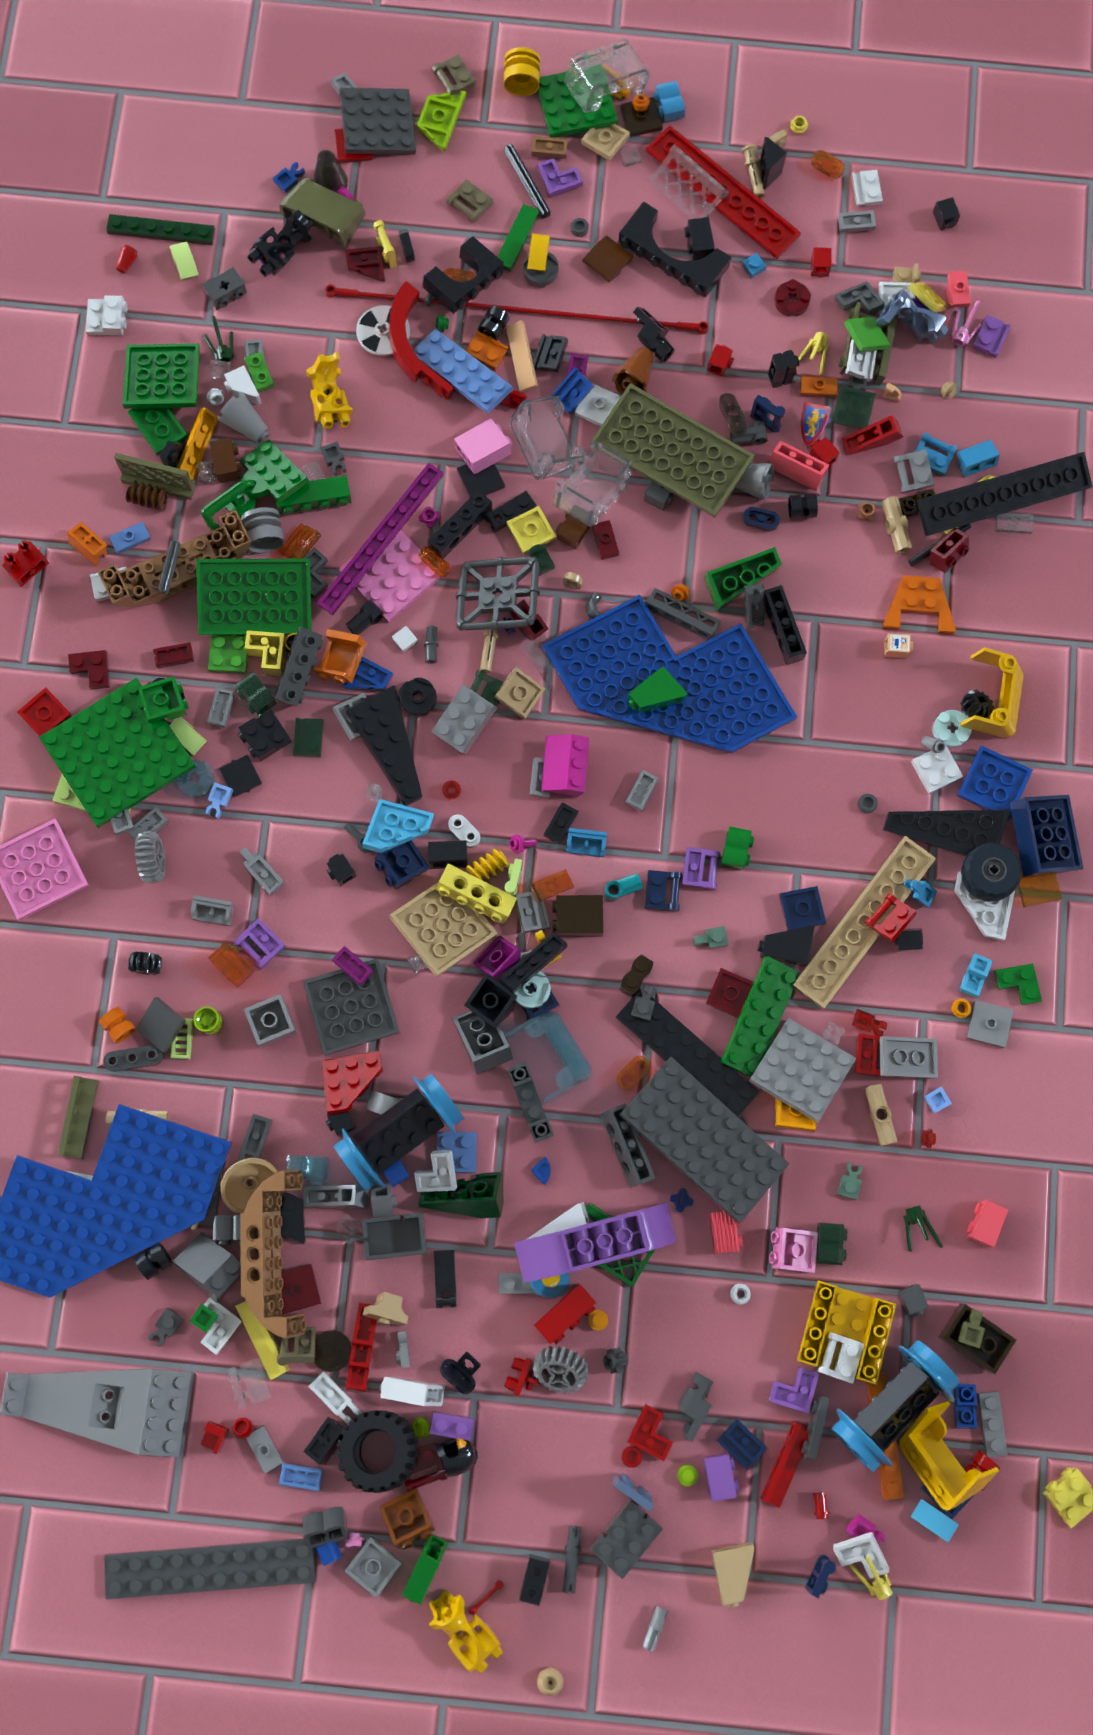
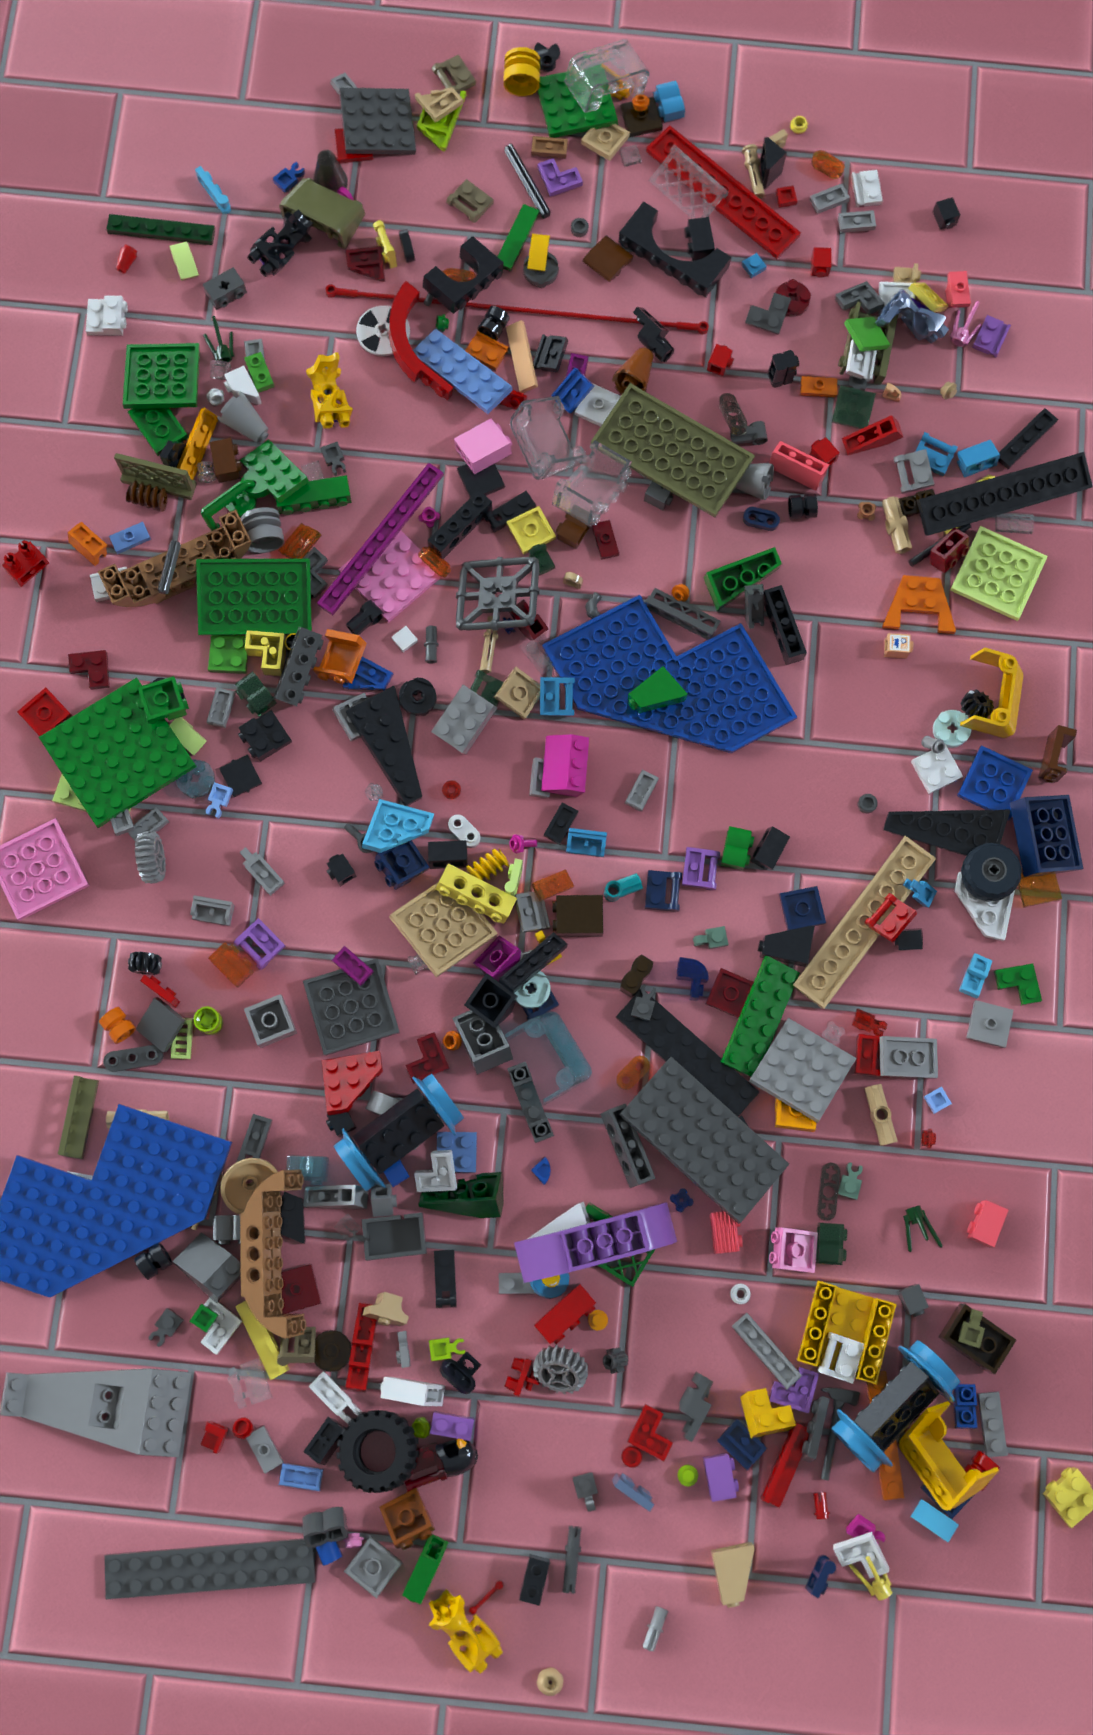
dark red plate [153,642,194,669] -> none
clear green plate [293,718,324,757] -> none
dark grey piece [590,1498,663,1579] -> none
dark blue plate [750,394,785,432] -> none
light yellow plant [798,332,829,375] -> none
shield [801,402,831,447] -> none
light orange plate [951,999,971,1018] -> none
none -> red plate [140,975,180,1008]
none -> medium azure plate [195,166,231,214]
none -> dark red plate [406,1032,450,1084]
none -> tan wing [415,87,463,123]
none -> lime plate [429,1337,465,1361]
none -> orange plate [443,1031,462,1050]
none -> black plate [534,42,560,72]
none -> dark azure plate [540,677,575,716]
none -> flat silver plate [572,1472,598,1512]
none -> clear blue brick [676,957,709,1001]
none -> light grey tile [732,1313,802,1390]
none -> yellow brick [740,1388,796,1438]
none -> dark grey plate [745,293,791,334]
none -> black hinge [750,826,790,870]
none -> red plate [776,185,797,208]
none -> light grey plate [810,184,850,214]
none -> clear smoke beam [817,1163,840,1221]
none -> dark grey piece [821,1387,860,1481]
none -> yellowish green plate [950,526,1048,621]
none -> black plate [998,408,1058,469]
none -> reddish brown panel [1038,725,1077,783]

